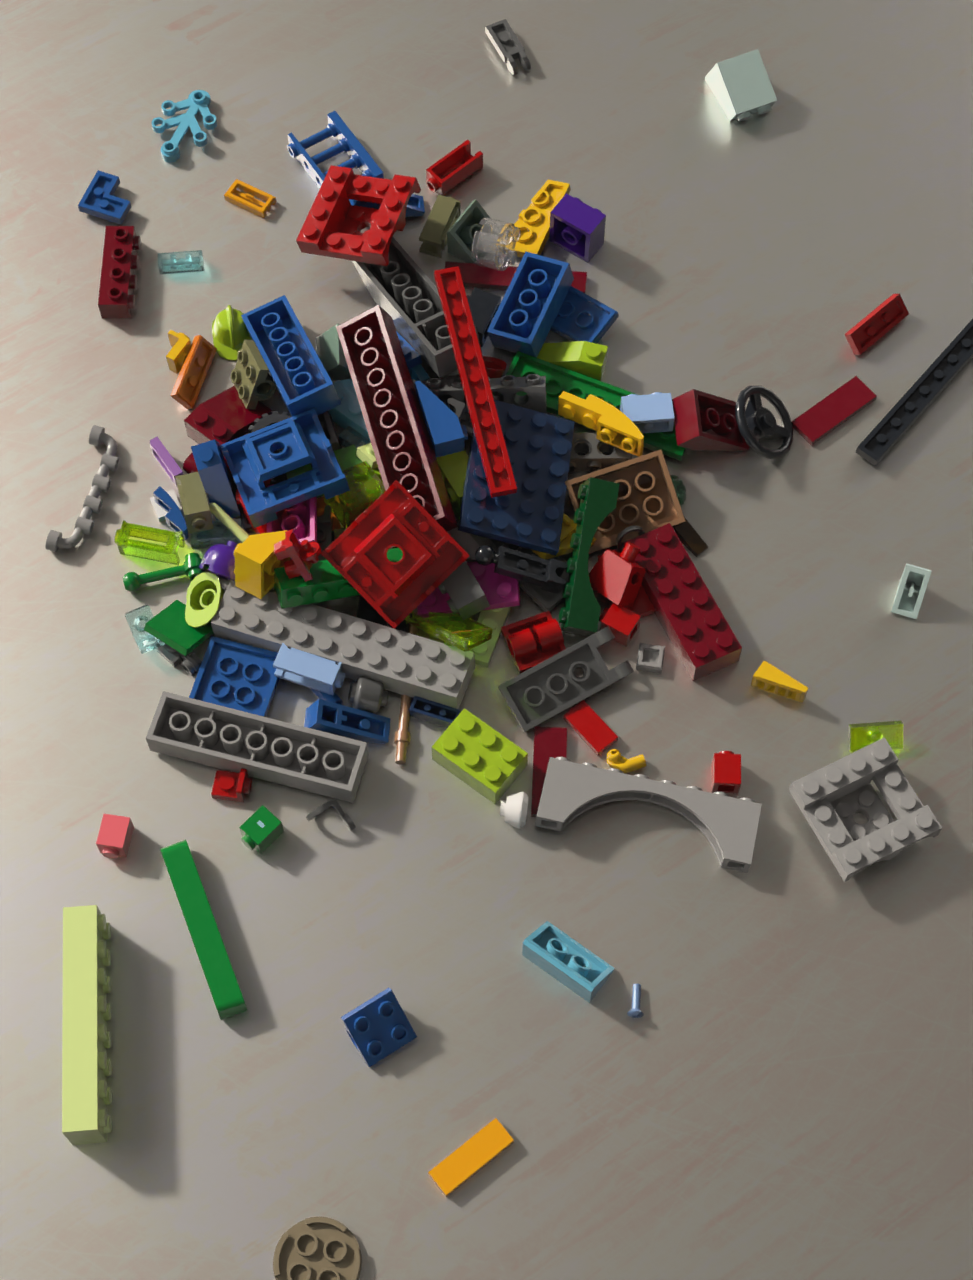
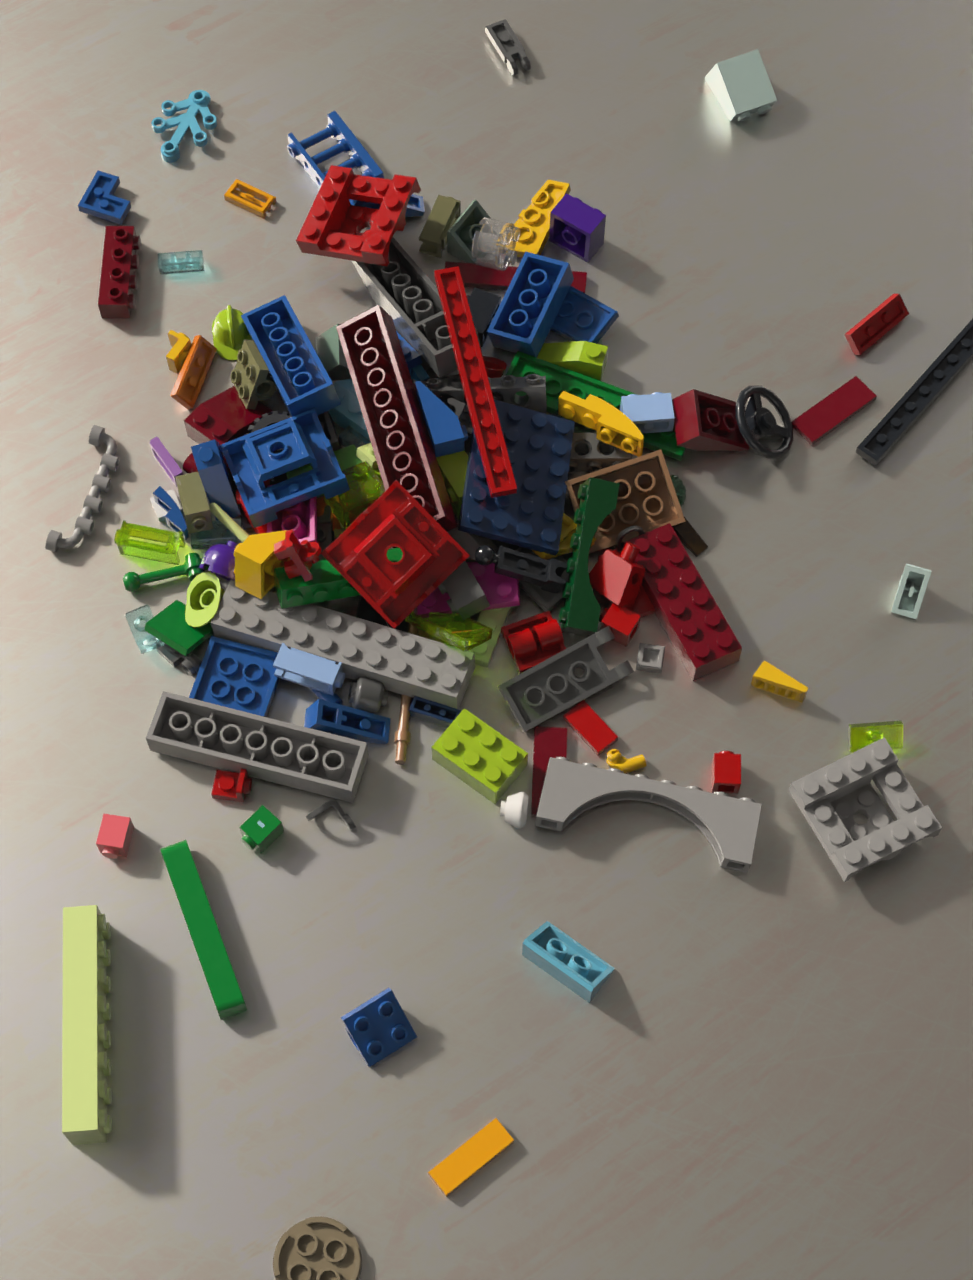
red window [426,140,483,196] -> none
medium blue piece [627,984,644,1018] -> none

